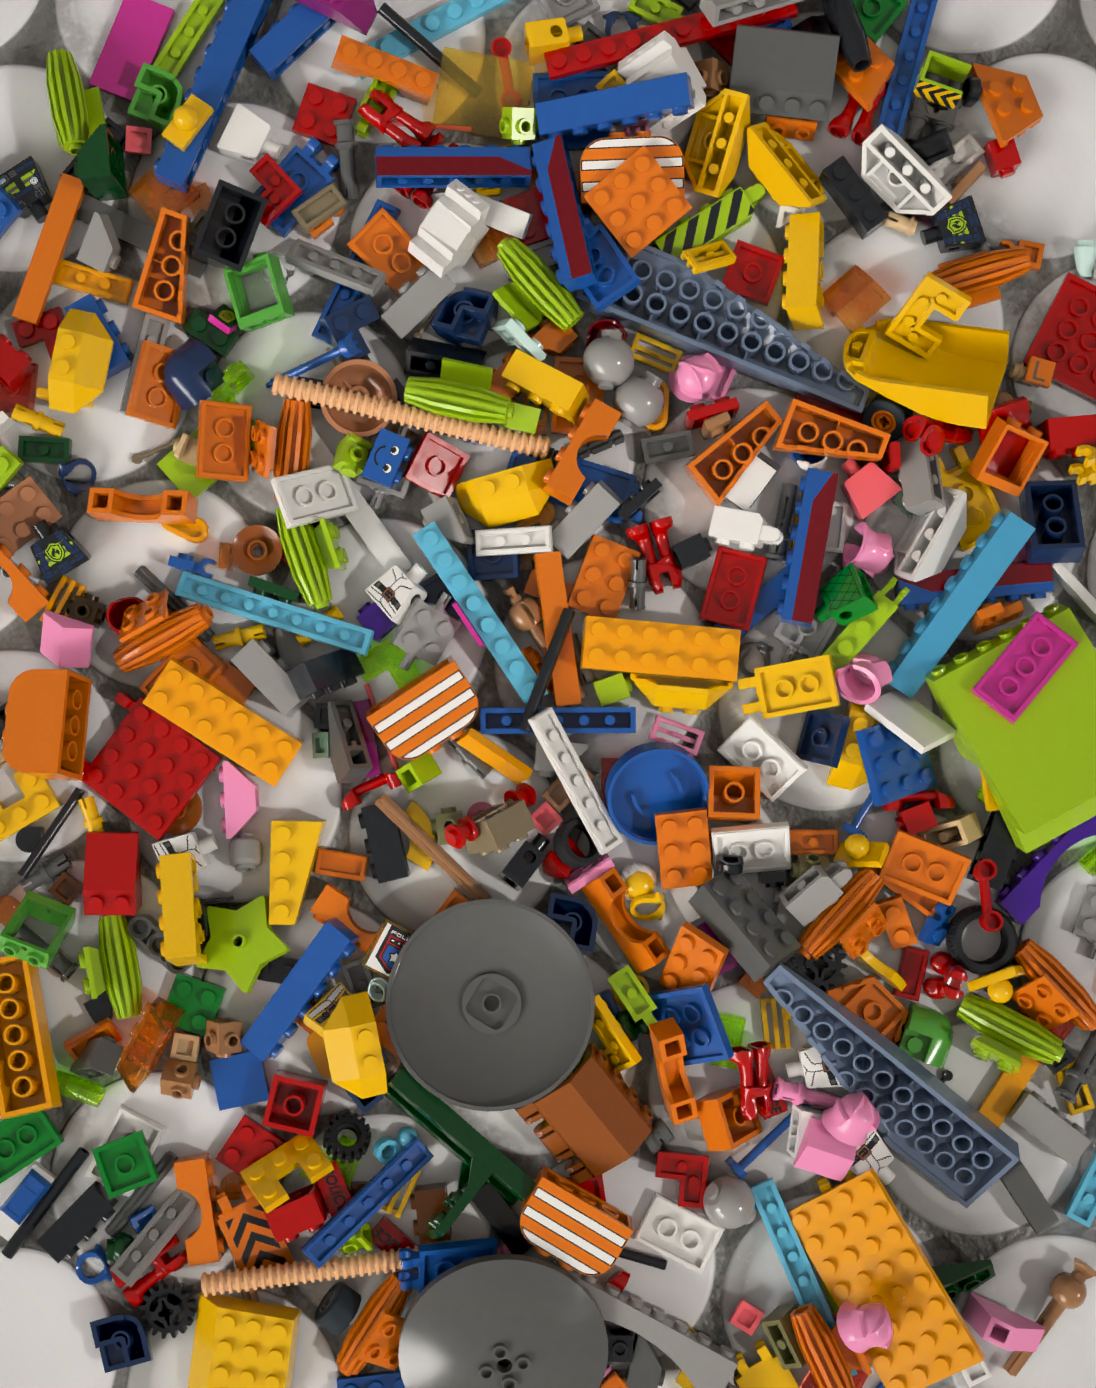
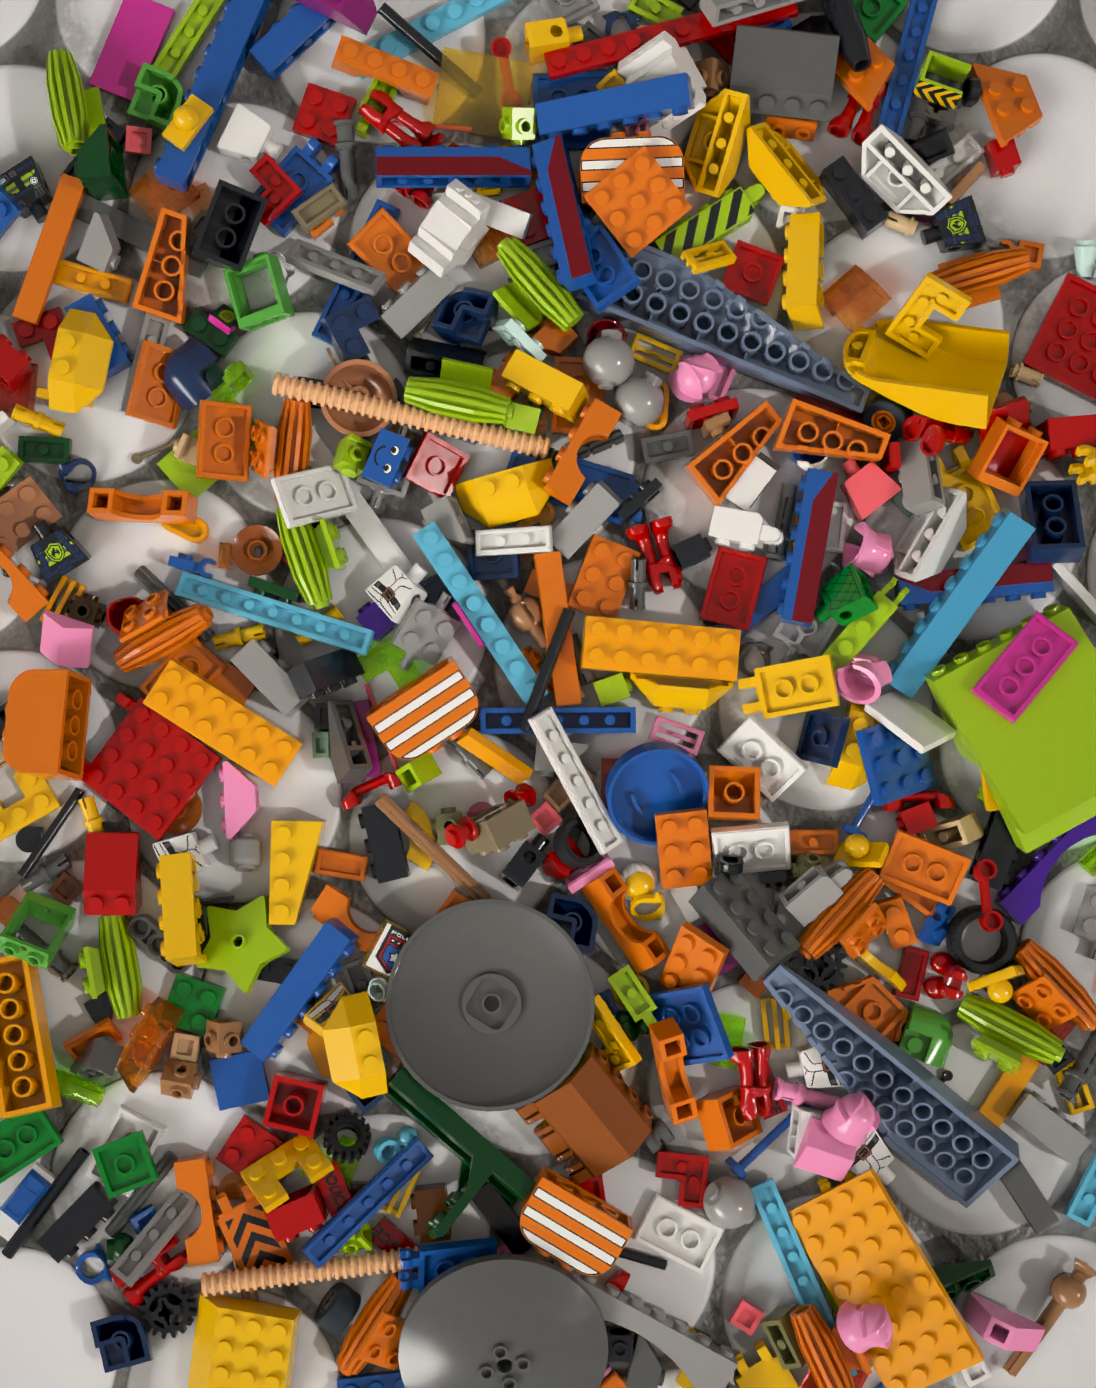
blue piece [266,331,362,388] -> none
orange plate [970,601,1025,636] -> none
orange tile [1023,356,1056,389] -> none

